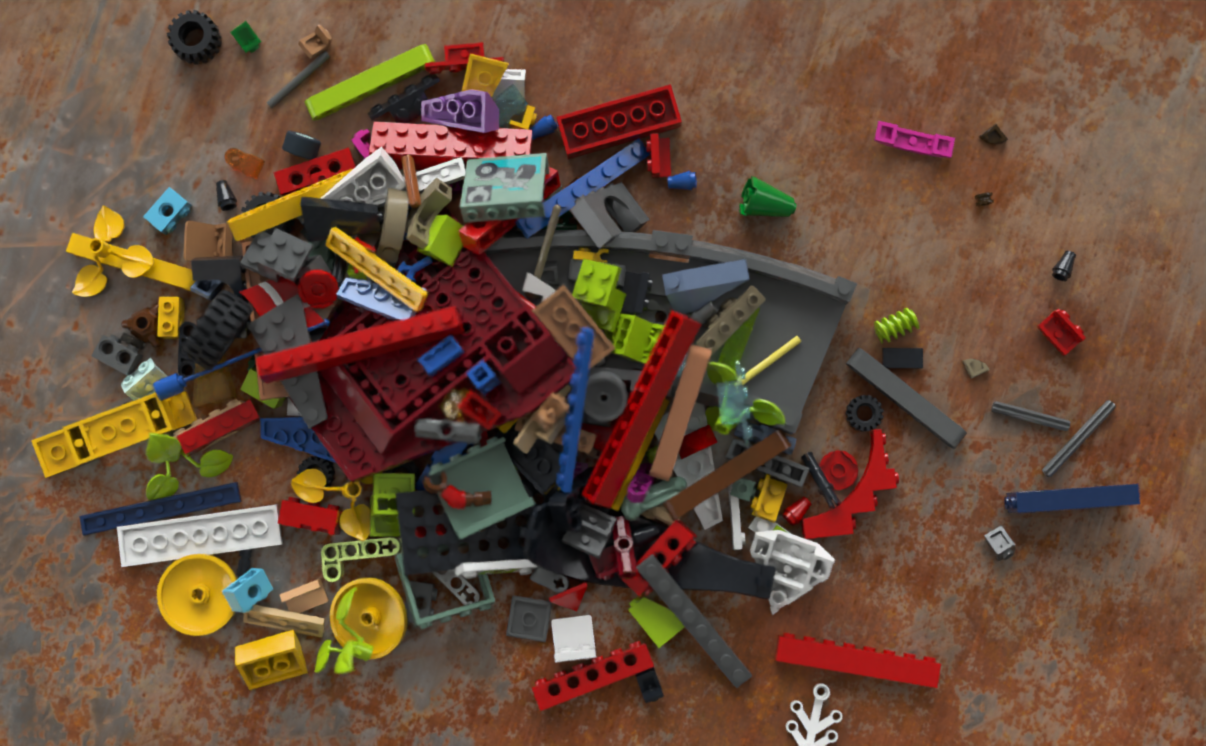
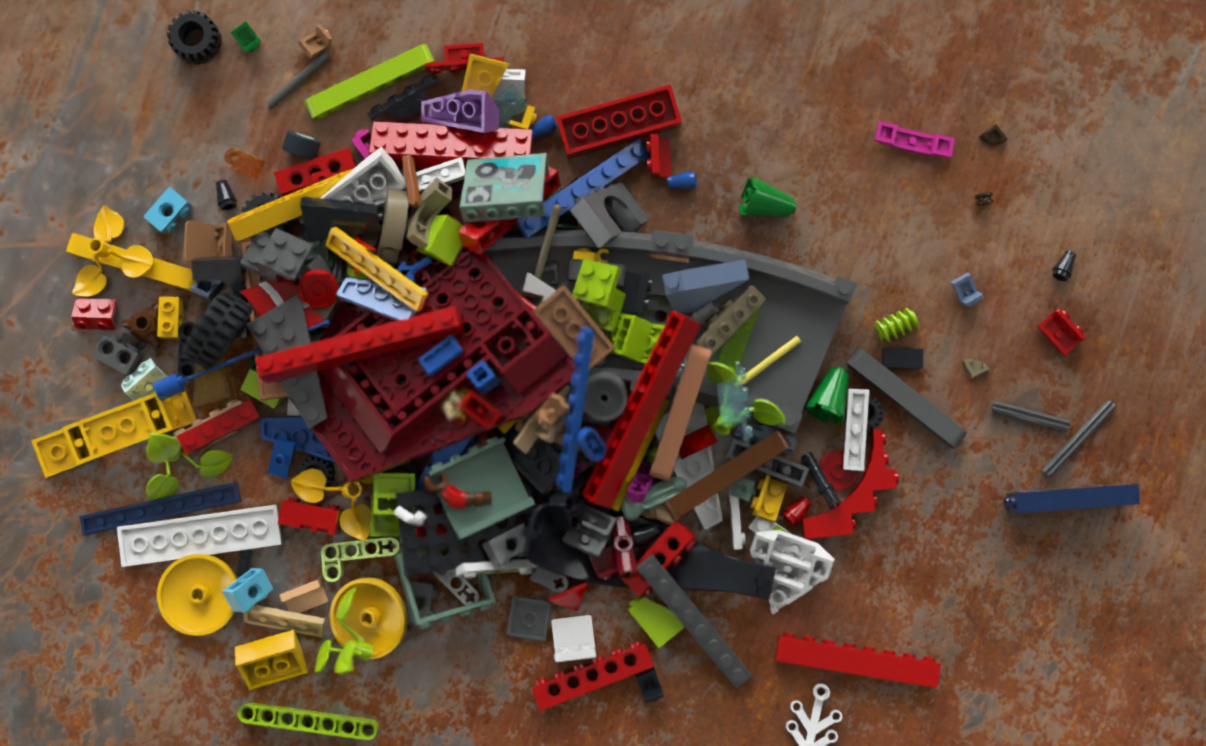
dark grey piece [415,419,481,444] -> none
bracket [984,526,1016,561] -> none
none -> red bracket [71,298,118,331]
none -> lime beam [238,702,380,740]
none -> blue plate [267,436,296,479]
none -> white arm [394,506,426,526]
none -> dark grey brick [482,524,526,567]
none -> blue plate [577,427,606,462]
none -> green cone [805,366,849,425]
none -> white plate [843,388,869,471]
none -> sand blue bracket [951,272,984,307]

